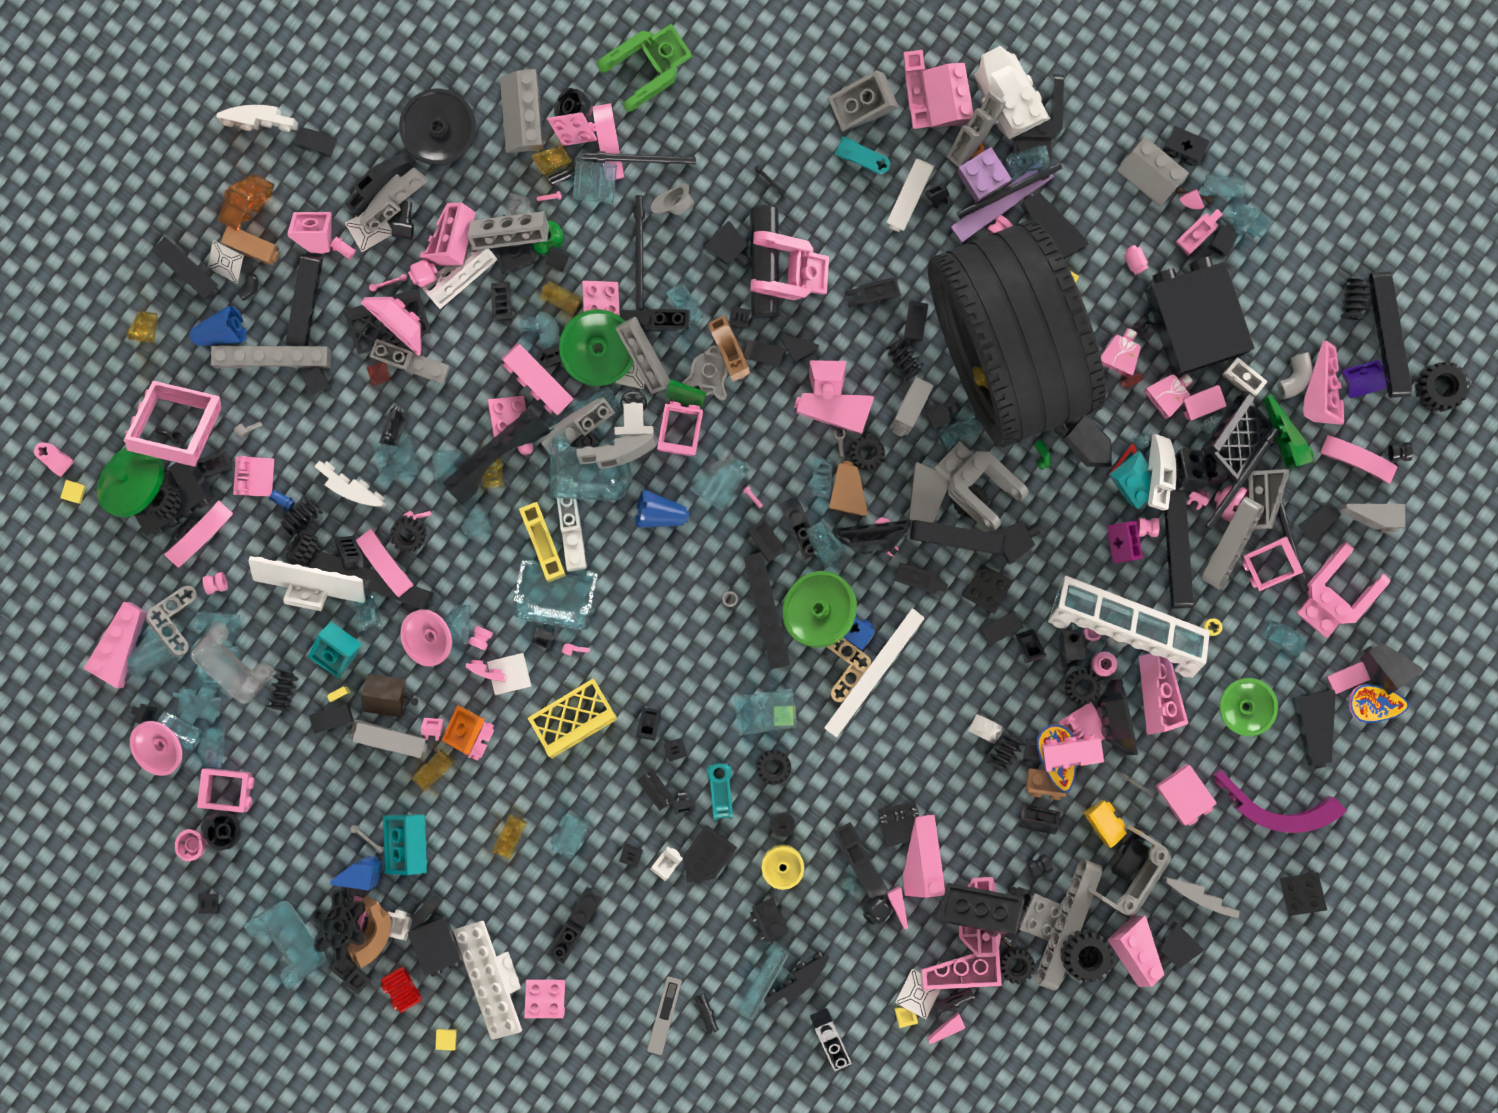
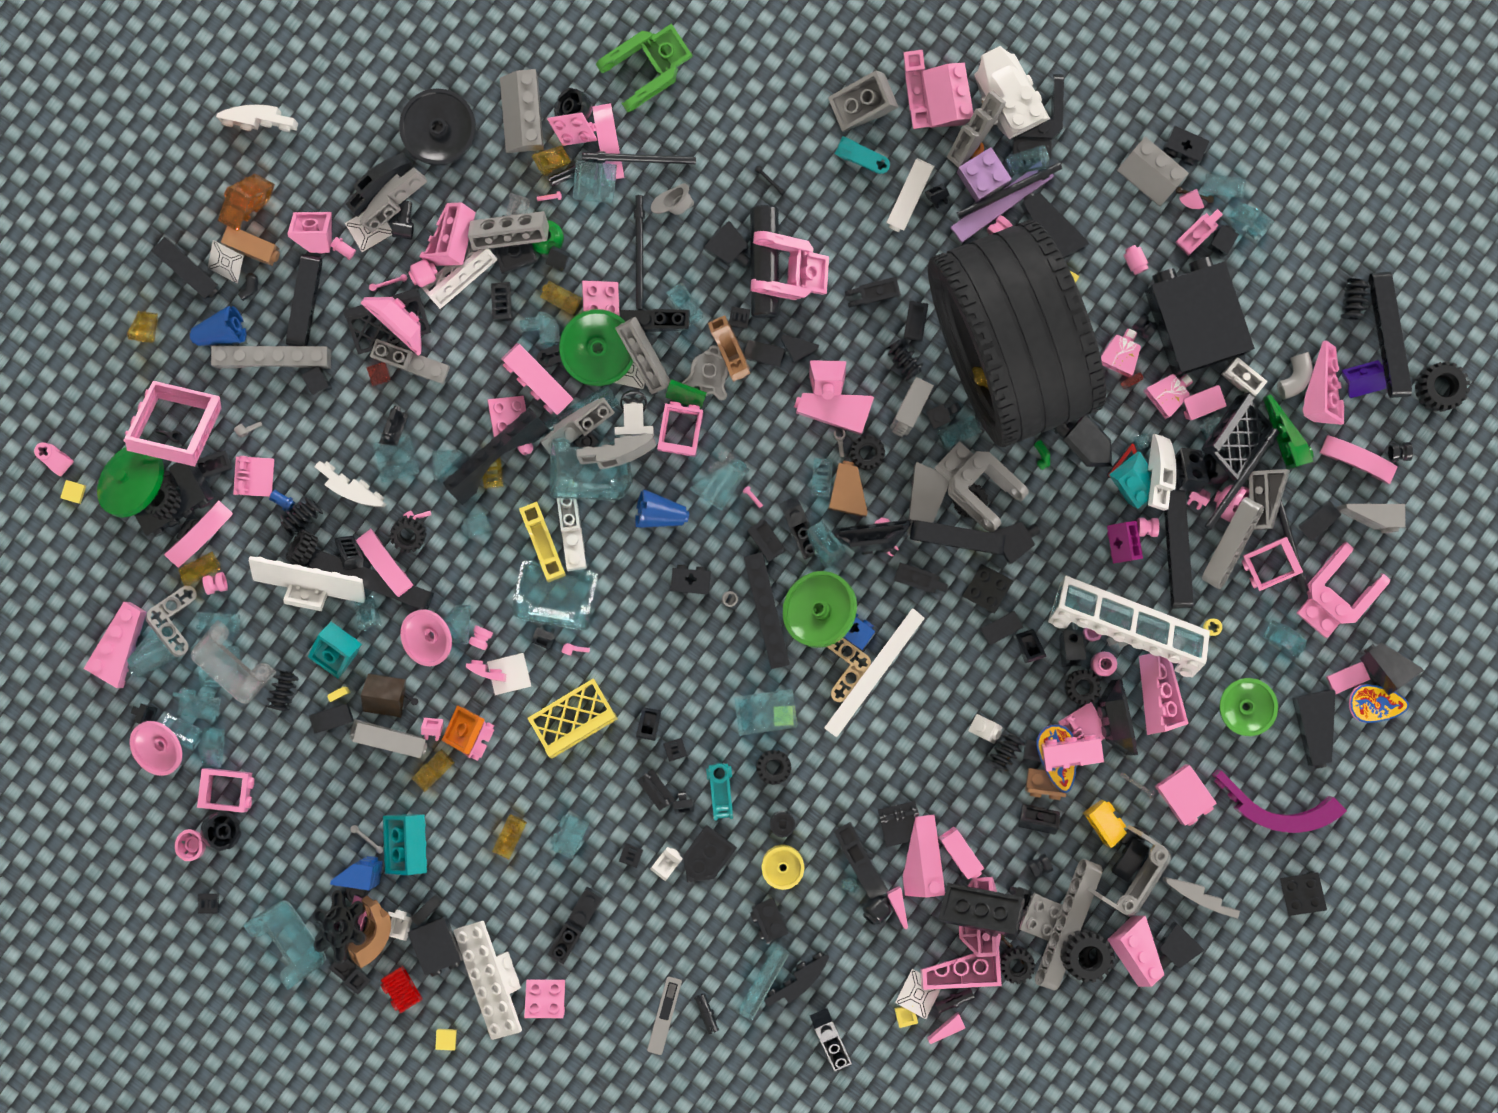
black slope [293,126,337,158] -> none
none -> clear yellow slope [178,551,222,586]
none -> black brick [670,565,711,595]
none -> bright pink window [938,827,984,880]

